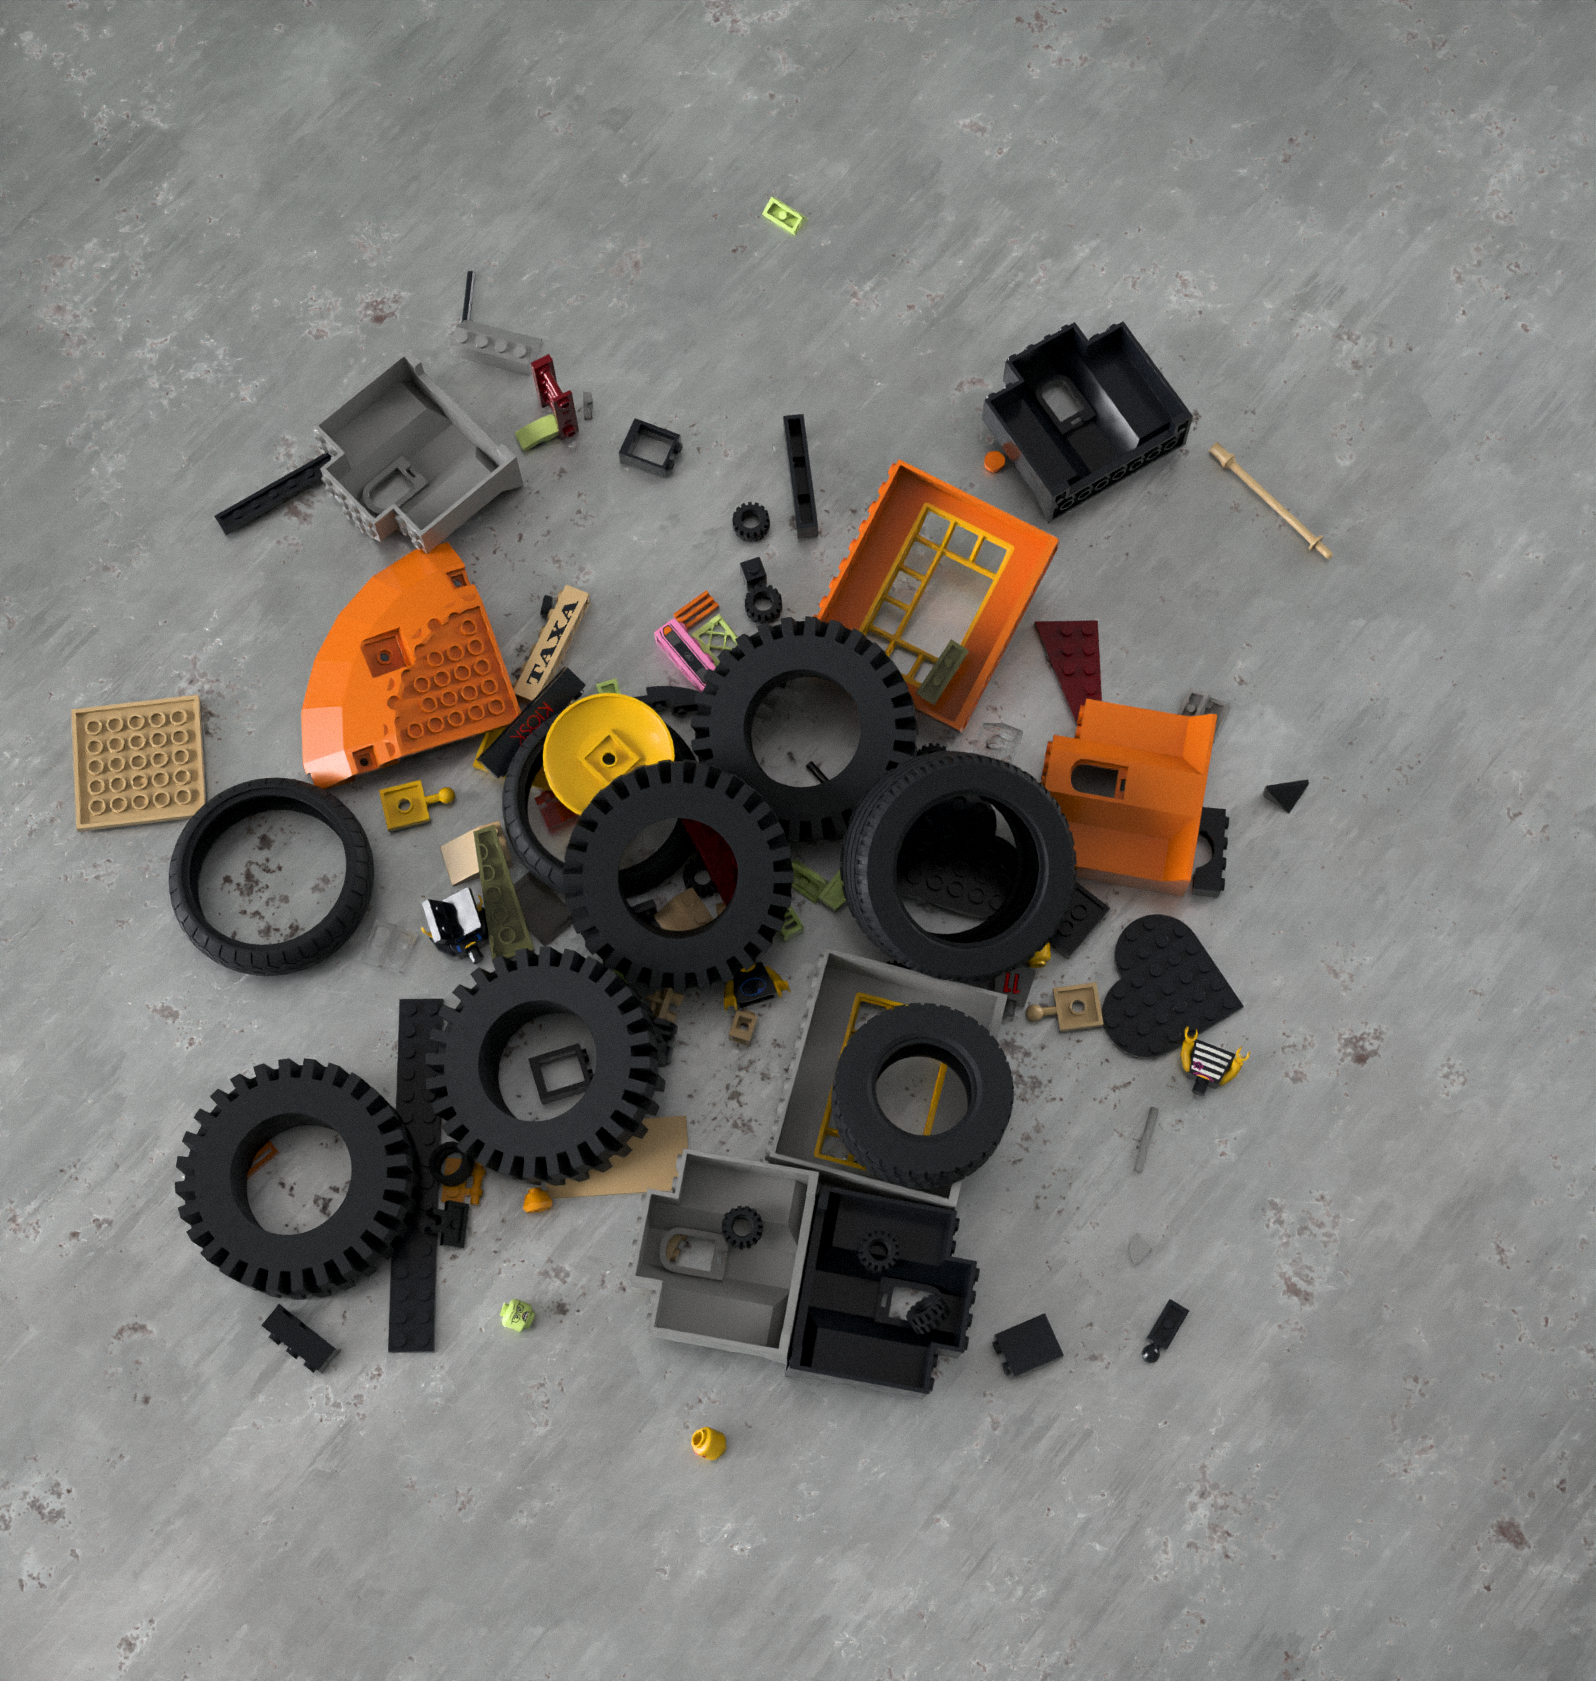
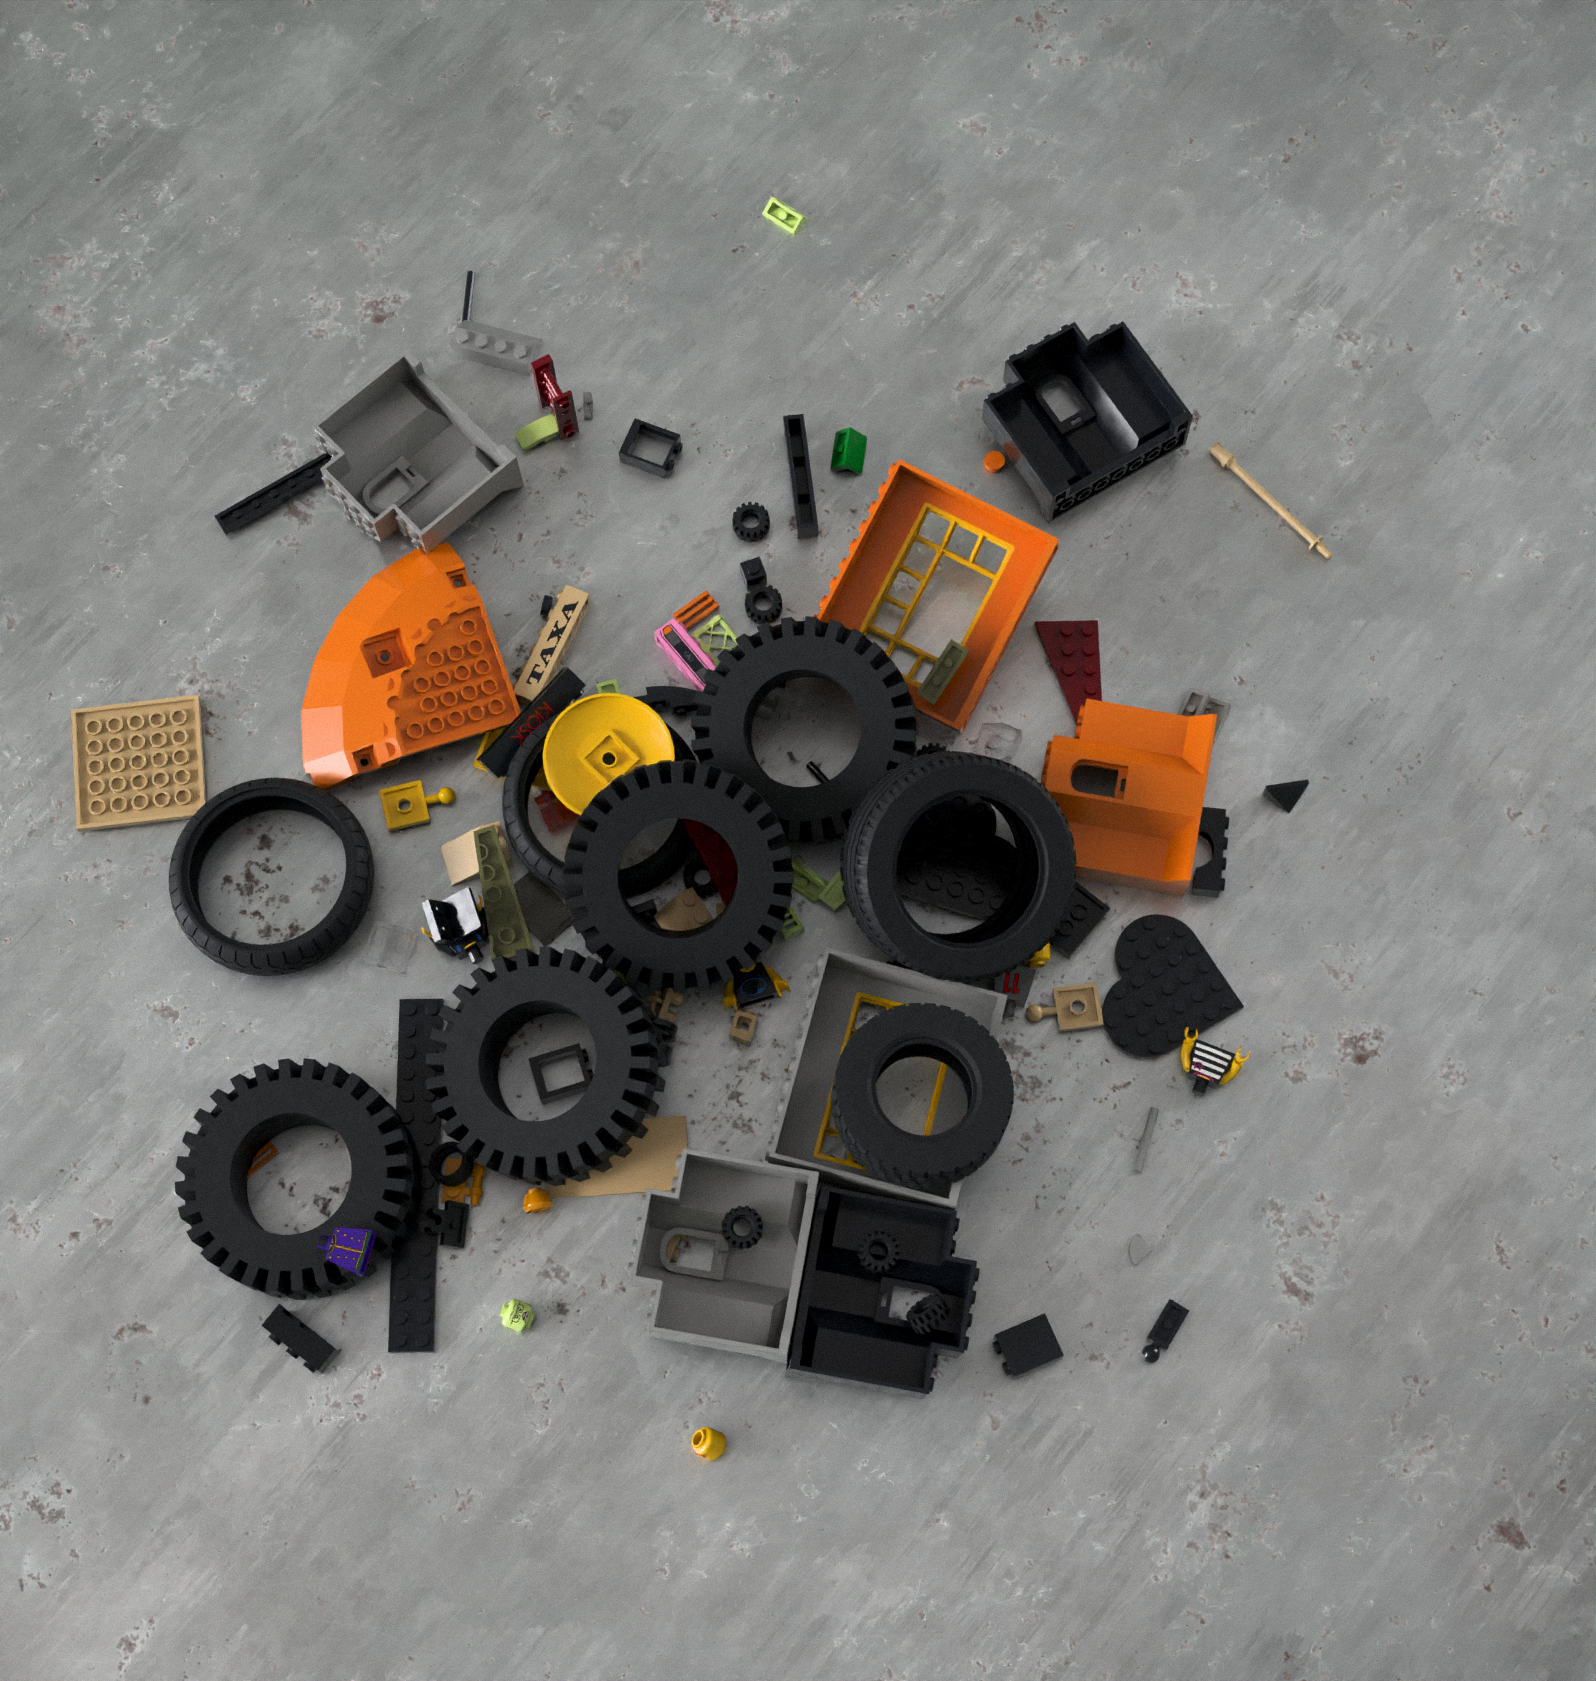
none -> dark purple torso [317,1227,377,1277]
none -> green panel [830,427,867,474]

